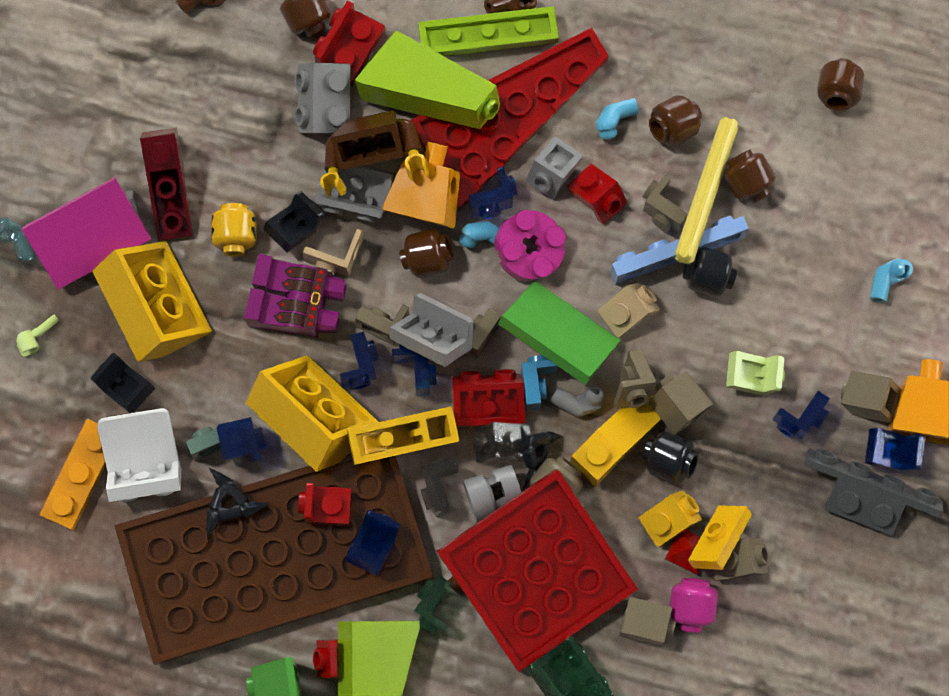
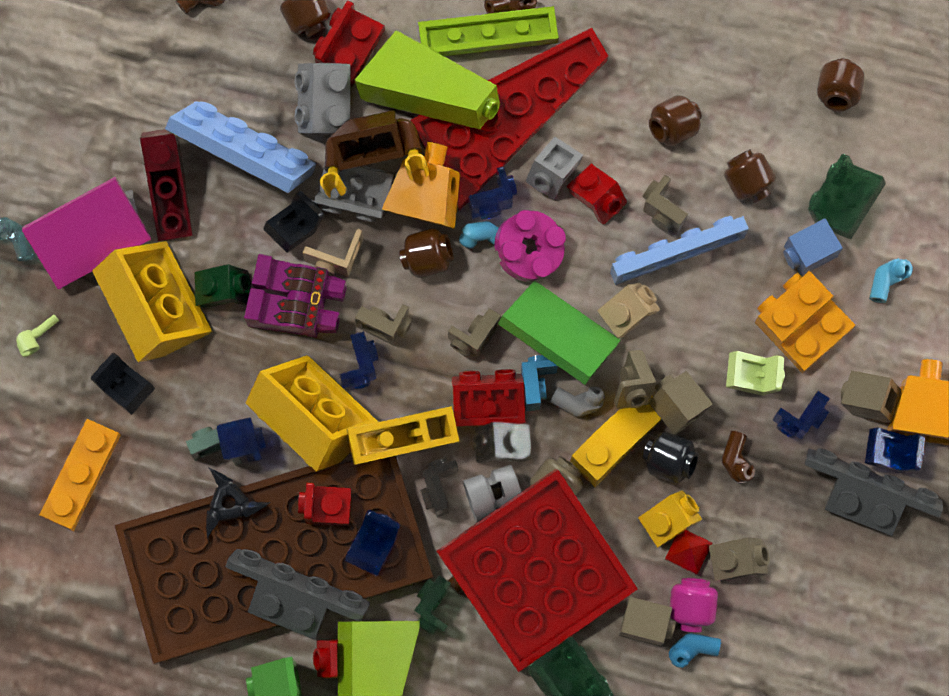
white bracket [97,408,182,502] -> none
yellow head [211,203,257,257] -> none
light grey bracket [390,293,473,367] -> none
clear blue bracket [392,345,437,397] -> none
black piece [520,425,563,489] -> none
medium azure arm [596,98,639,140] -> none
light yellow axle [675,117,738,264] -> none
black head [683,247,737,297] -> none
yellow plate [688,505,752,570] -> none
none -> light blue plate [165,101,317,193]
none -> dark green bracket [194,264,251,308]
none -> dark grey bracket [225,549,370,640]
none -> dark azure arm [669,633,721,668]
none -> reddish brown arm [722,431,755,483]
none -> light orange plate [755,271,856,374]
none -> medium blue brick [783,218,843,276]
none -> clear green bracket [808,153,886,239]

